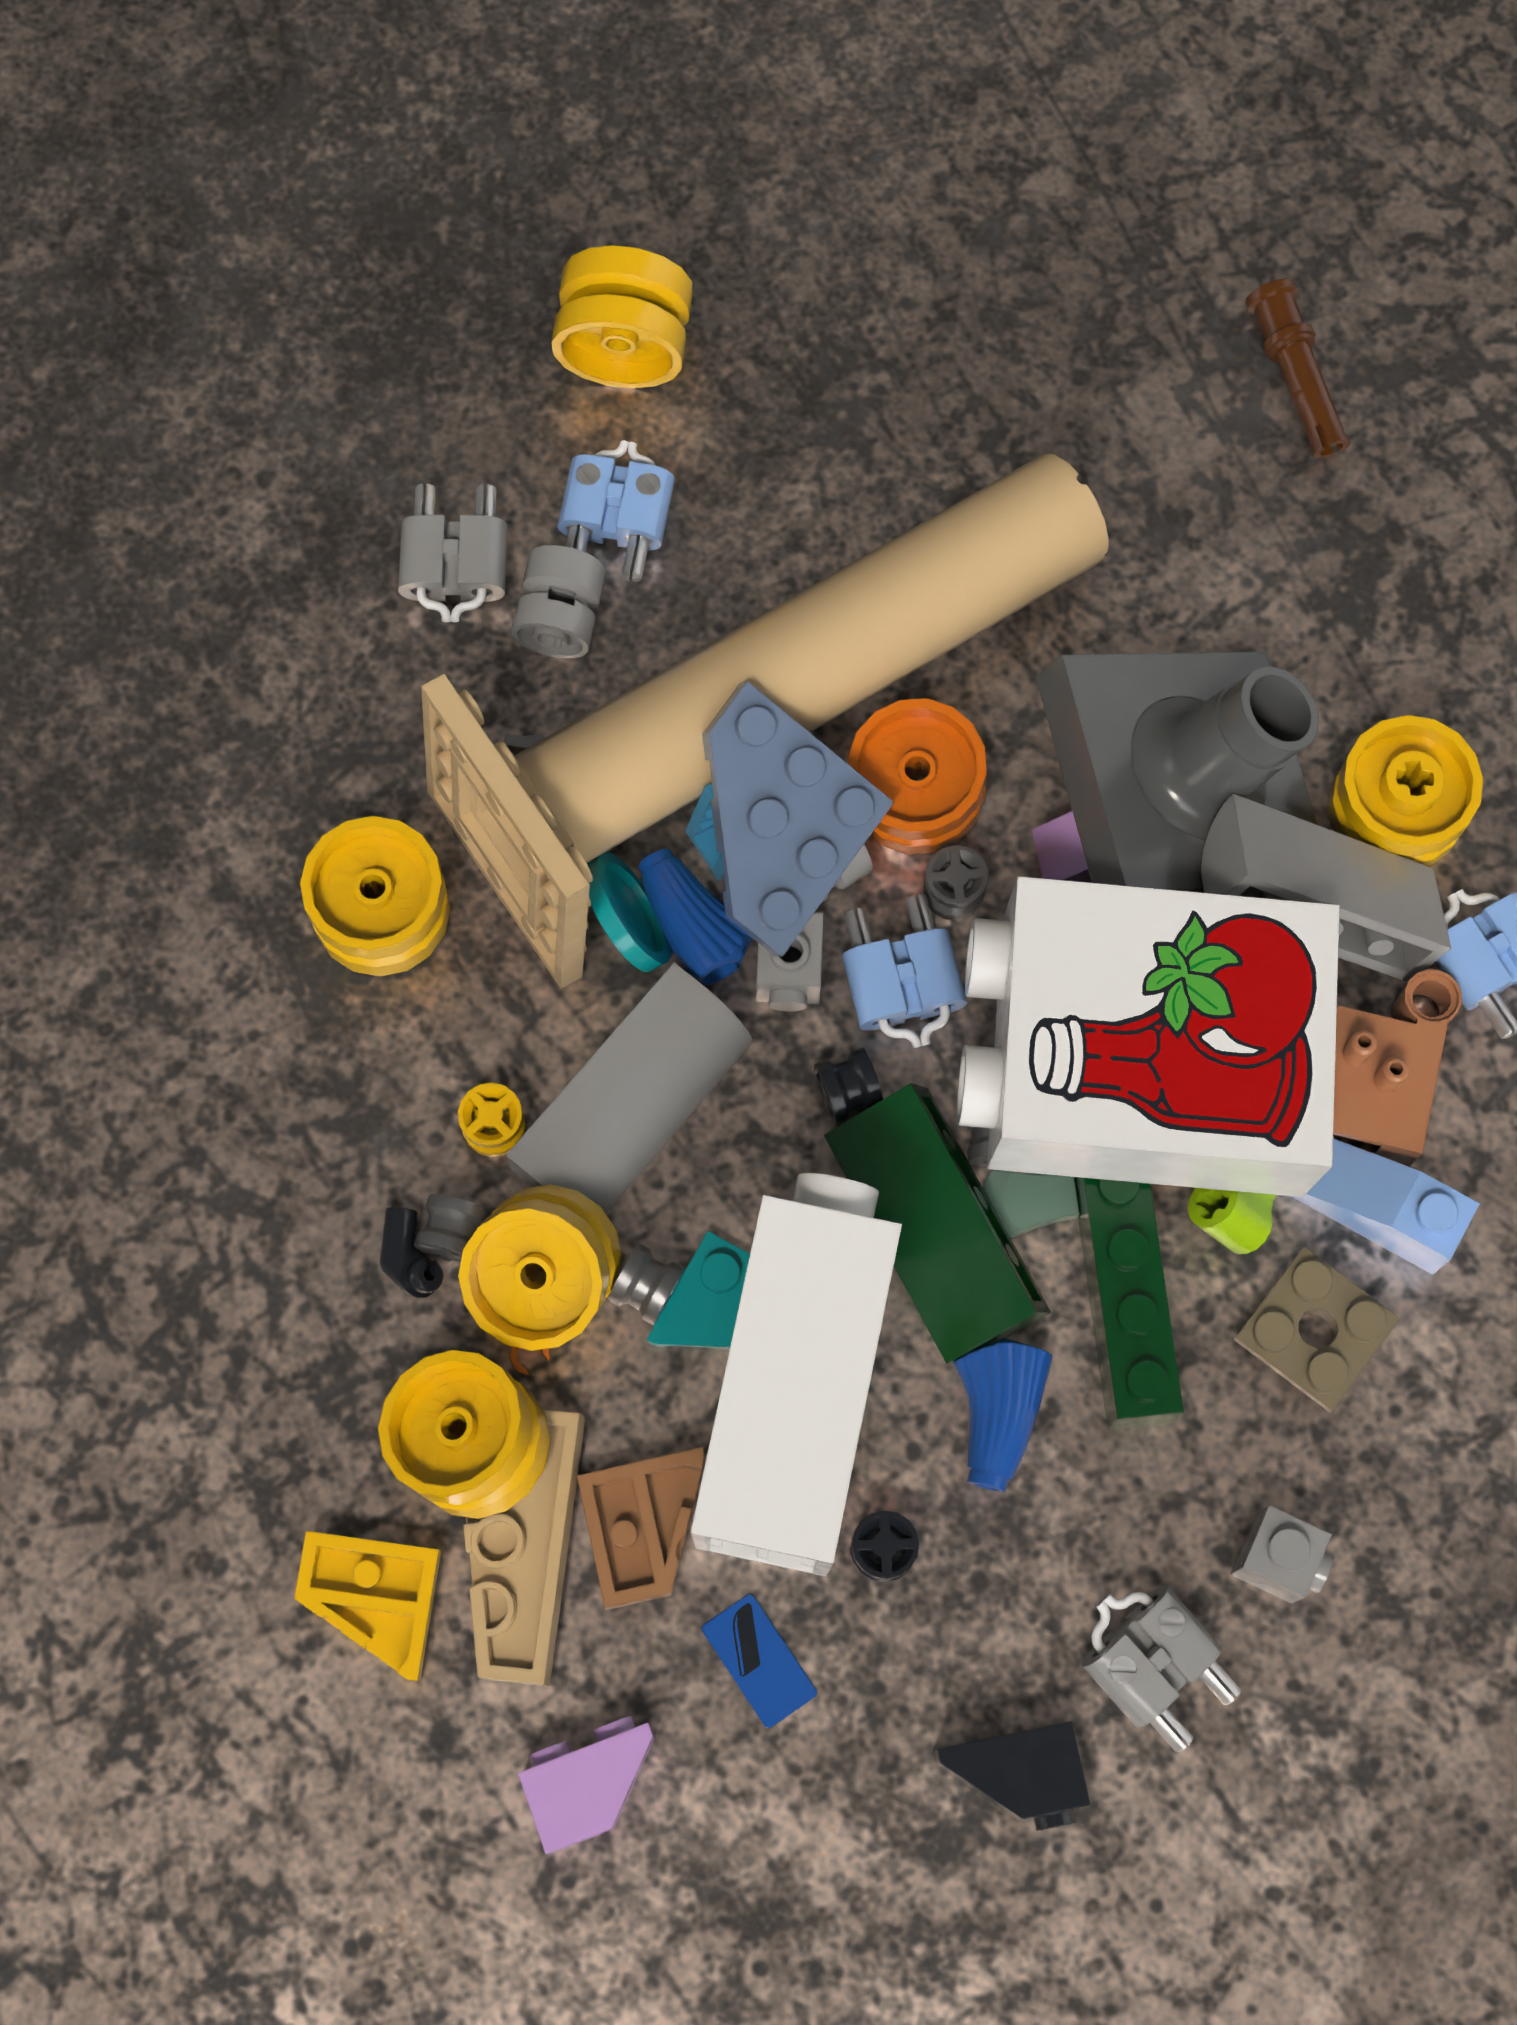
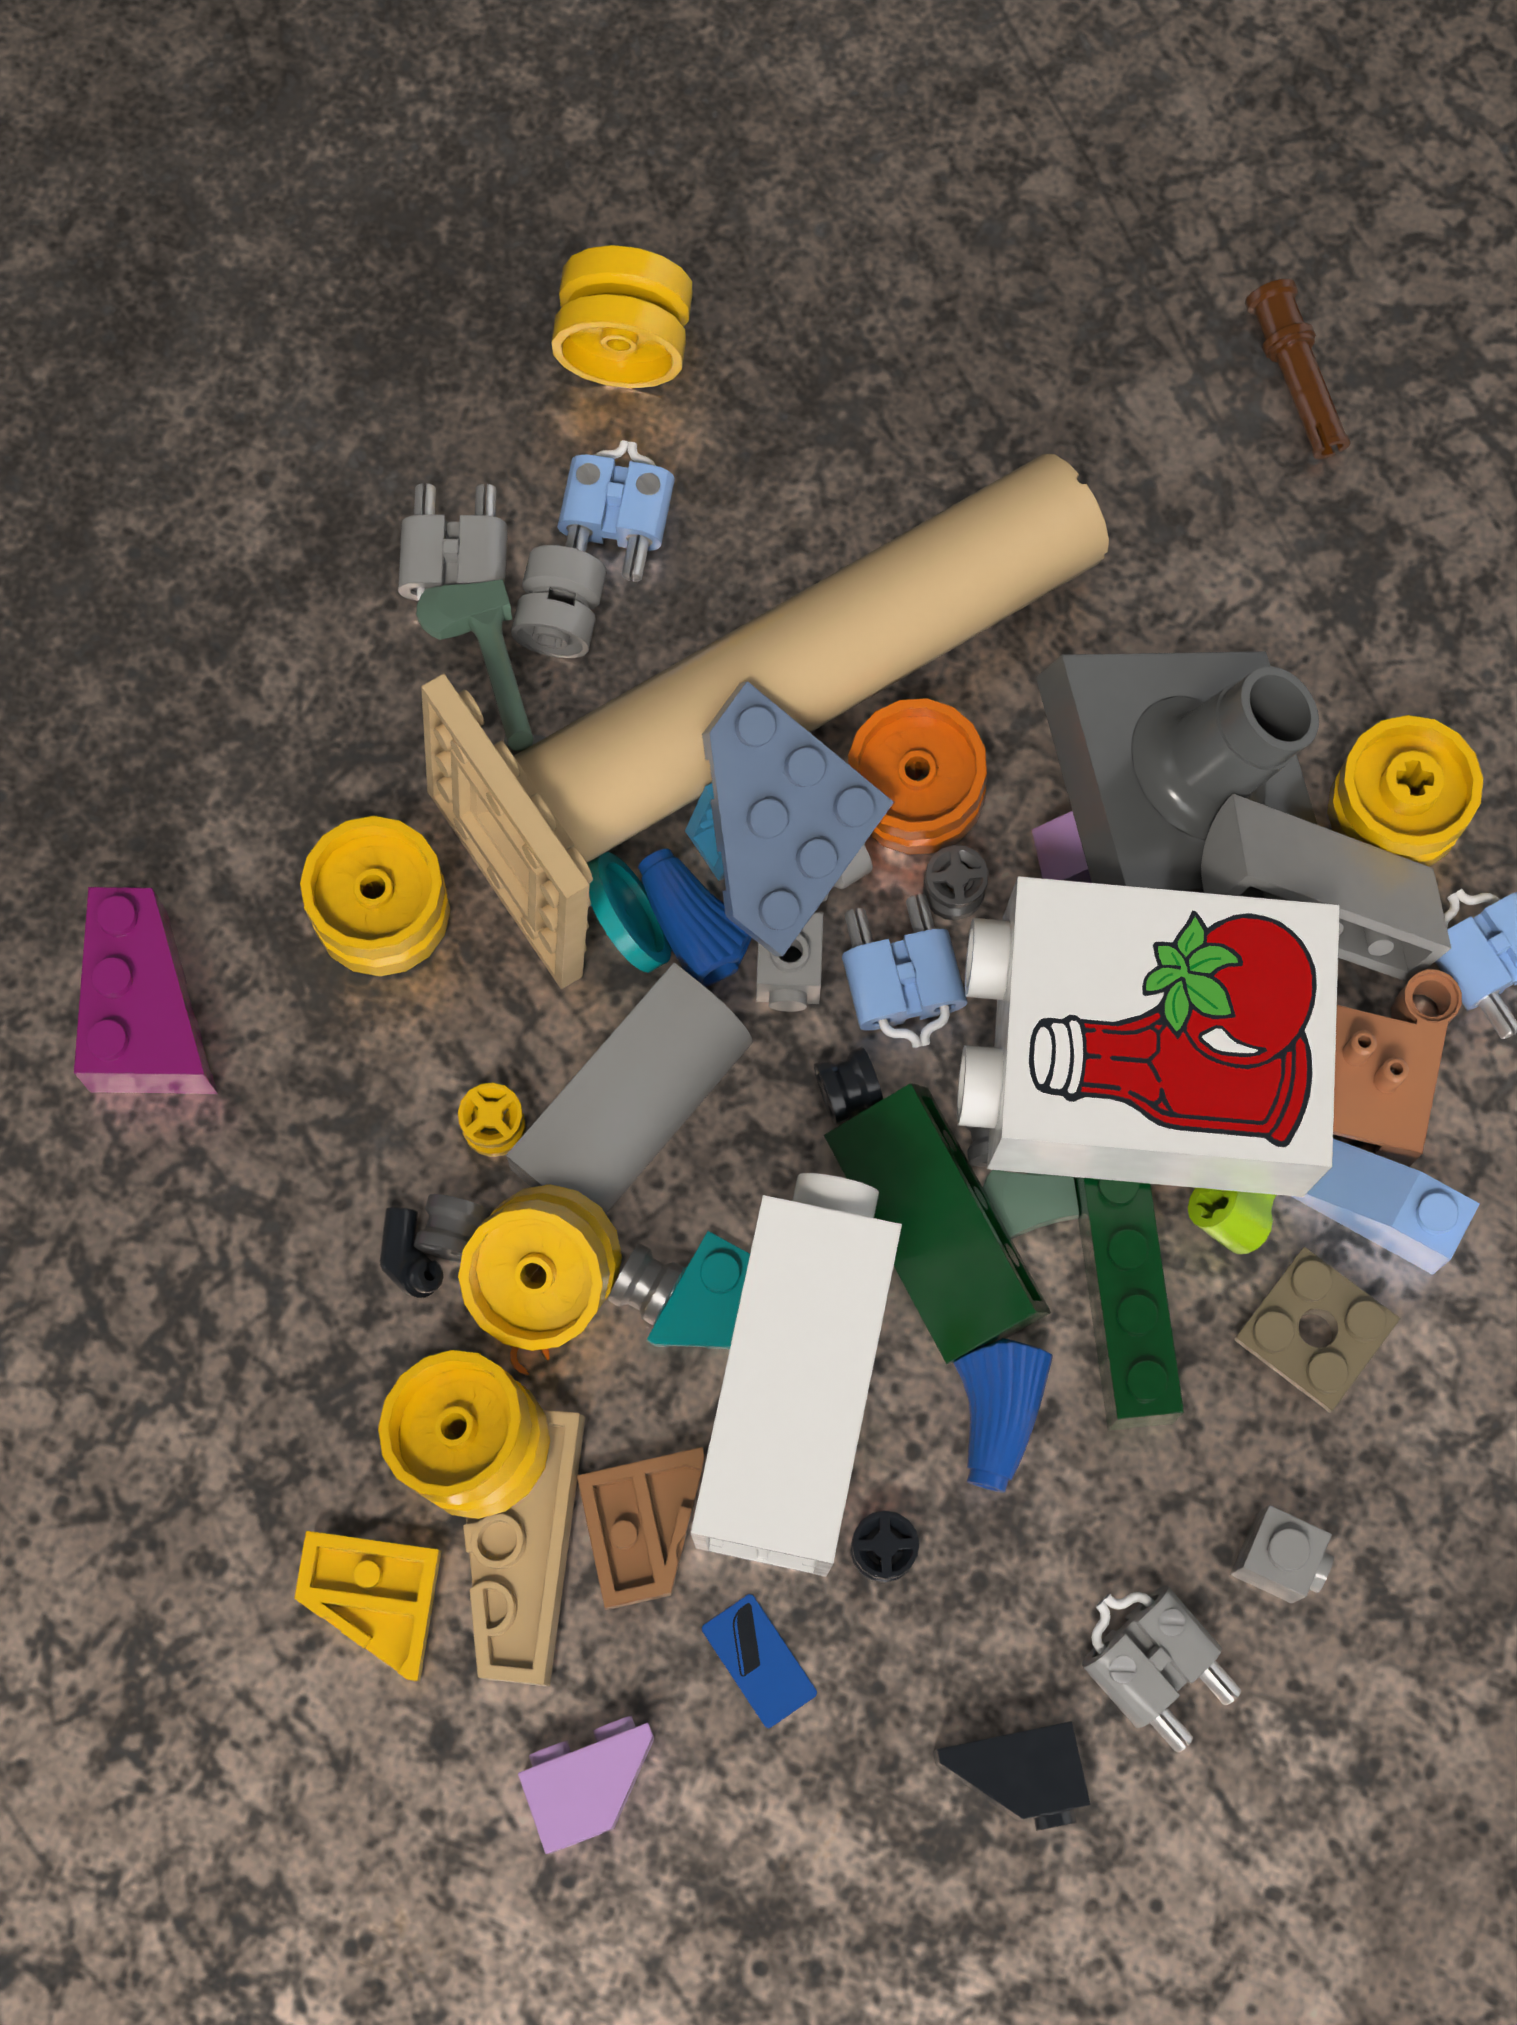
none -> magenta wedge [74,887,218,1094]
none -> sand green piece [416,579,533,751]

